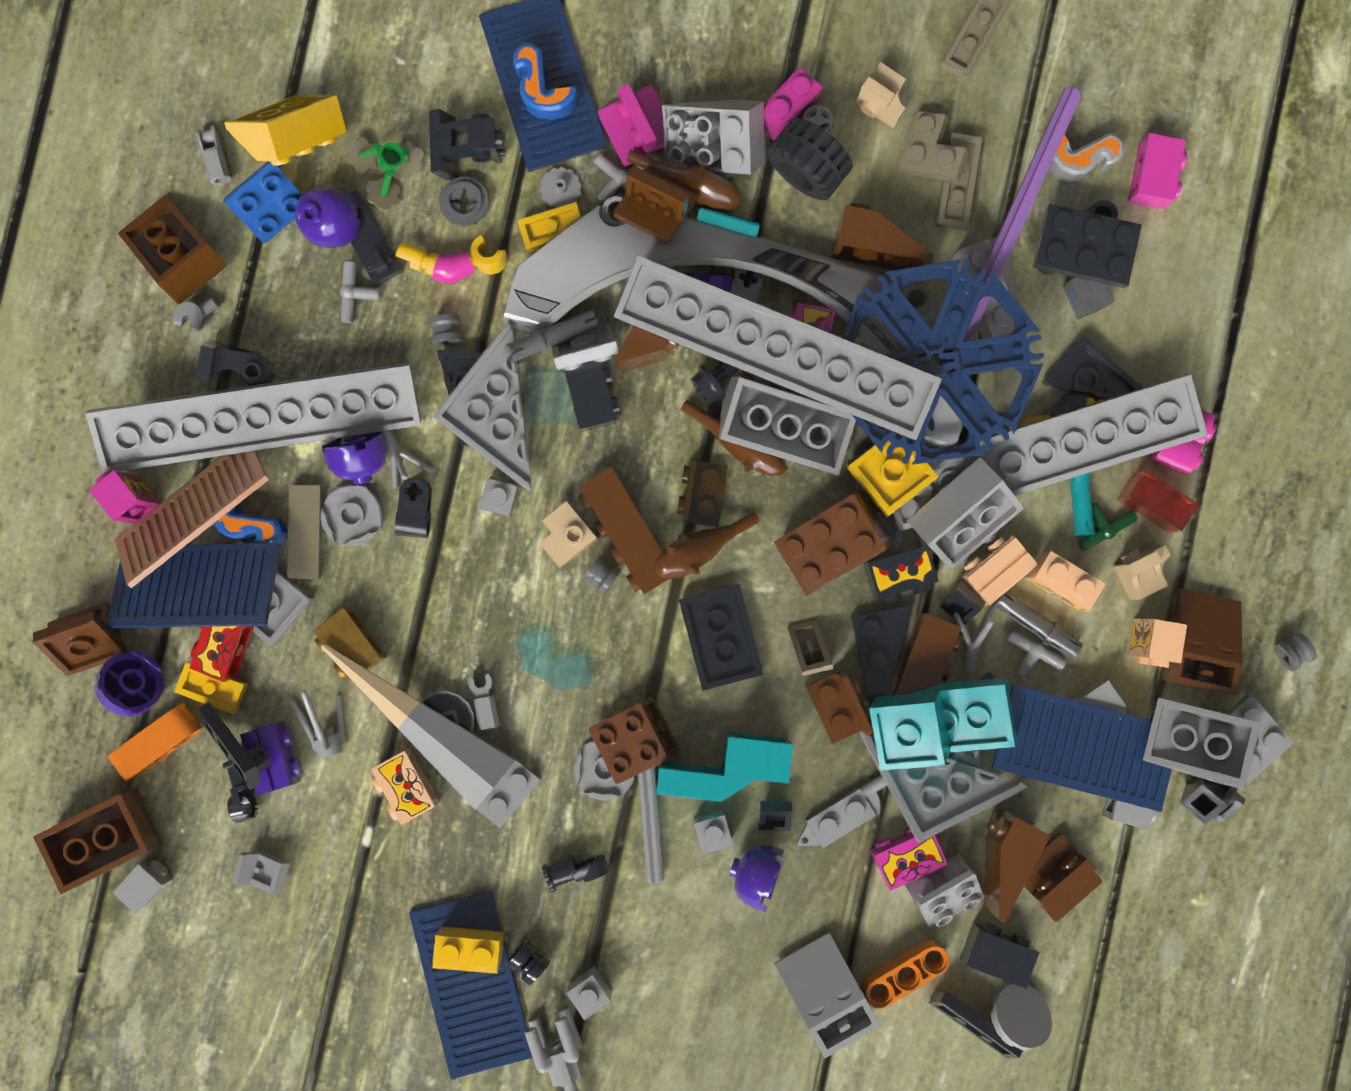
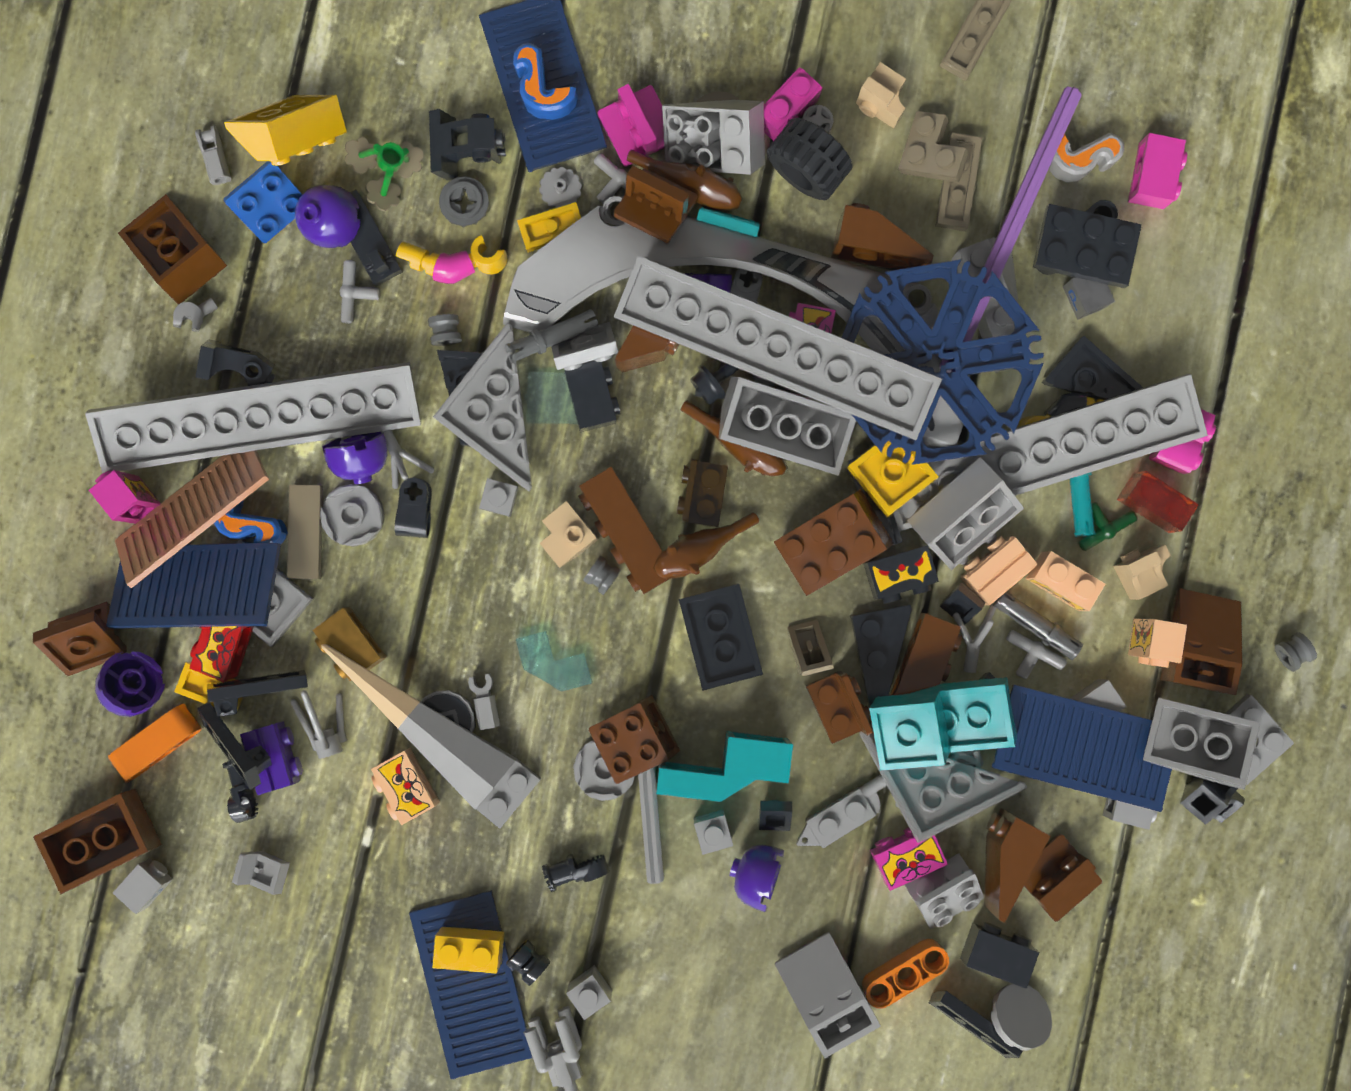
none -> black hinge [207,670,308,716]

